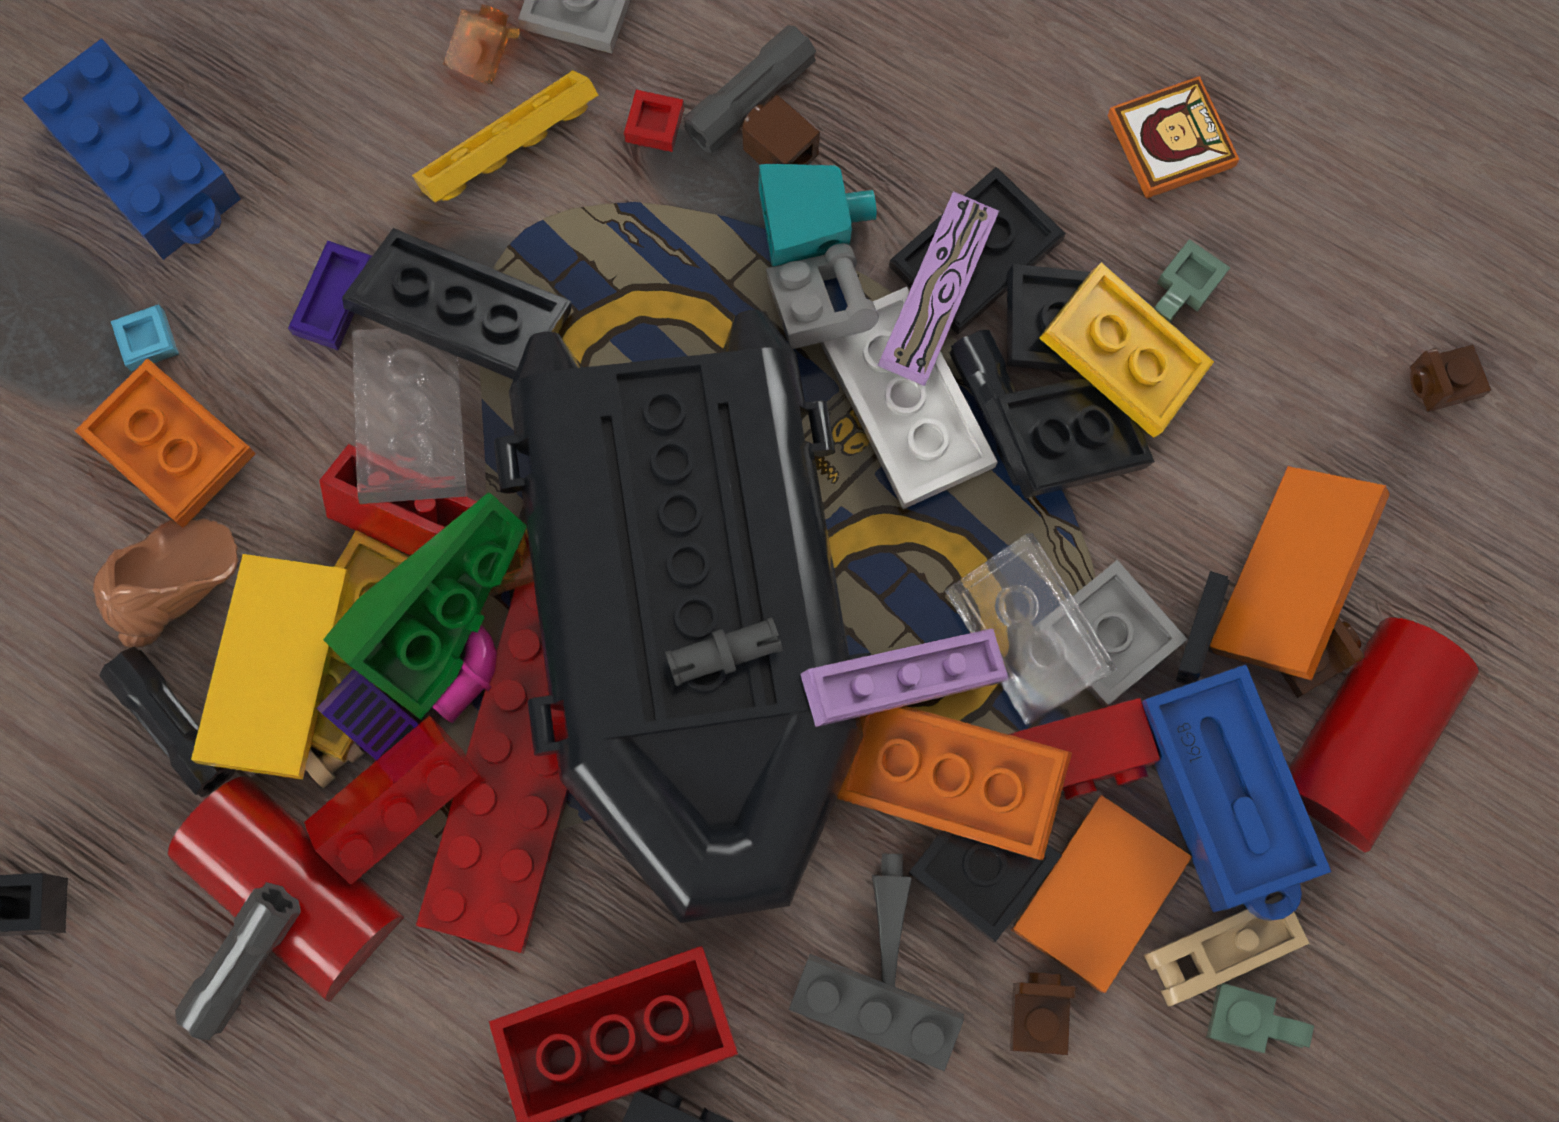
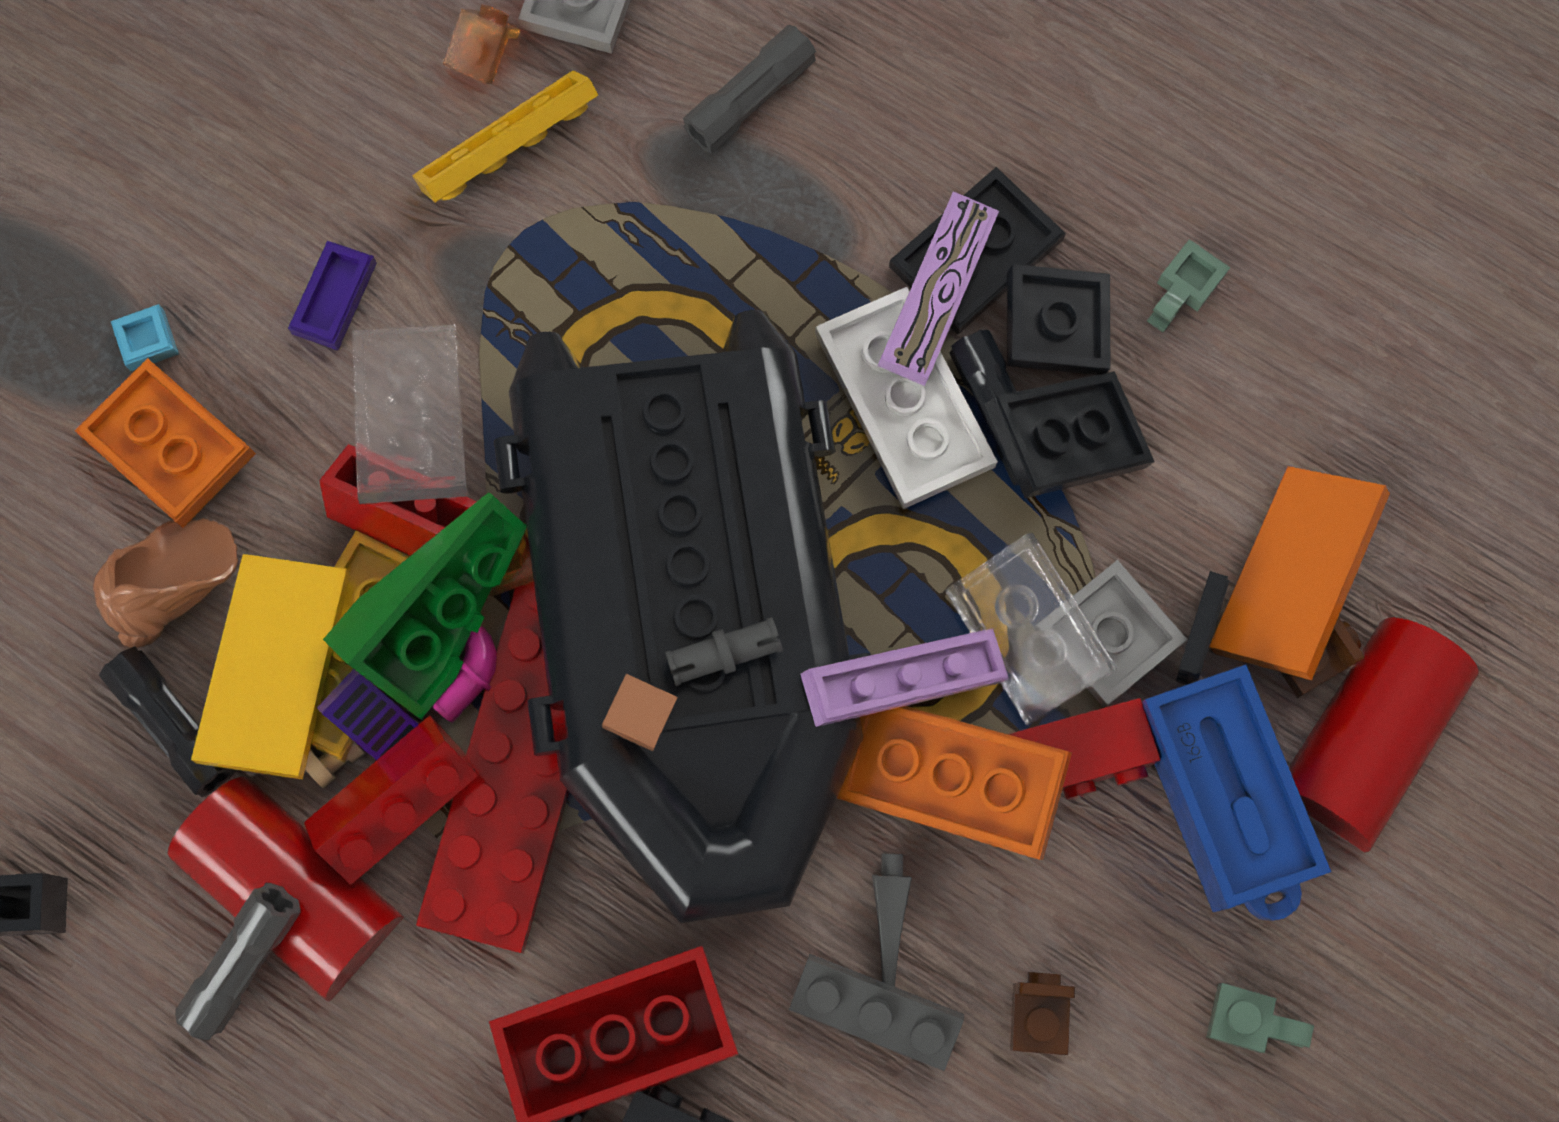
blue piece [22,38,241,260] -> none
black tile [342,228,571,379] -> none
red plate [624,89,684,152] -> none
reddish brown brick [742,94,820,165] -> none
teal torso [758,164,877,267] -> none
light grey plate [766,243,879,349] -> none
black plate [908,830,1062,943] -> none
orange tile [1011,795,1192,993] -> none
yellow tile [1039,262,1214,438] -> none
tile [1107,76,1240,199] -> none
tan plate [1144,893,1310,1007] -> none
reddish brown bracket [1410,344,1491,412] -> none
none -> nougat tile [602,674,678,751]

